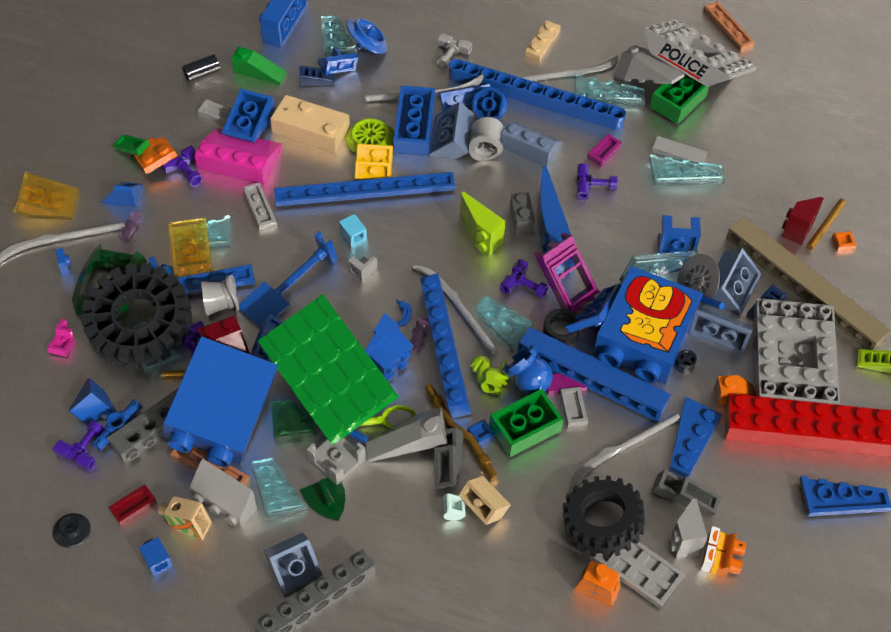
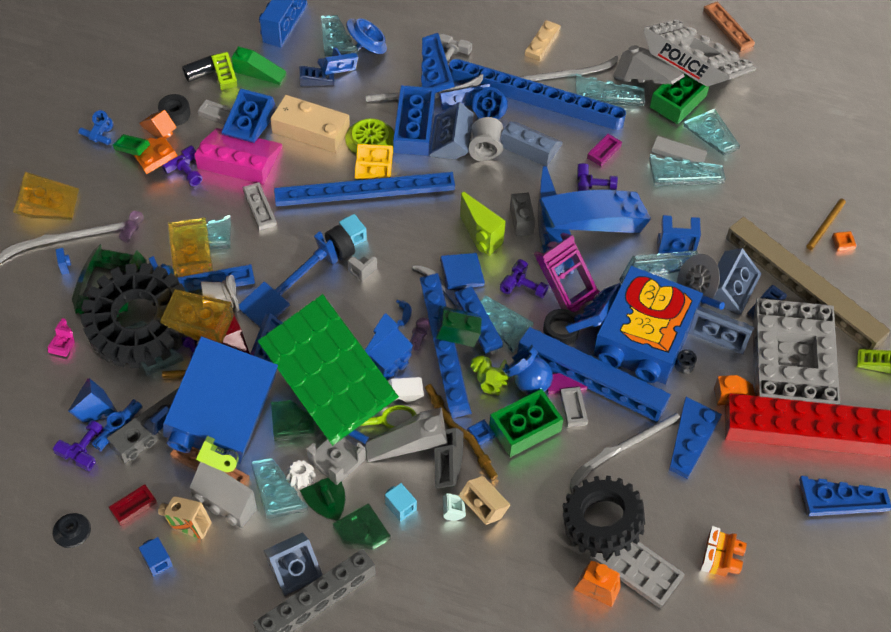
blue slope [101,182,143,207] -> none
dark grey slope [651,469,722,515] -> none
light grey slope [669,499,708,559] -> none
dark red slope [781,197,824,245] -> none
none -> blue piece [78,110,113,145]
none -> orange slope [139,110,177,138]
none -> dark blue slope [143,406,169,436]
none -> black tyre [158,94,191,126]
none -> clear yellow slope [161,289,234,344]
none -> leg [196,436,239,472]
none -> lime slope [211,52,237,91]
none -> white piece [286,460,316,489]
none -> black tyre [325,225,355,261]
none -> clear green plate [333,503,391,550]
none -> medium azure brick [385,483,417,522]
none -> white slope [388,377,424,403]
none -> blue wing [421,33,455,93]
none -> dark green slope [436,306,482,347]
none -> blue tile [440,253,485,290]
none -> blue plate [454,286,503,354]
none -> blue slope [539,190,651,233]
none -> clear light blue wing [684,109,740,156]

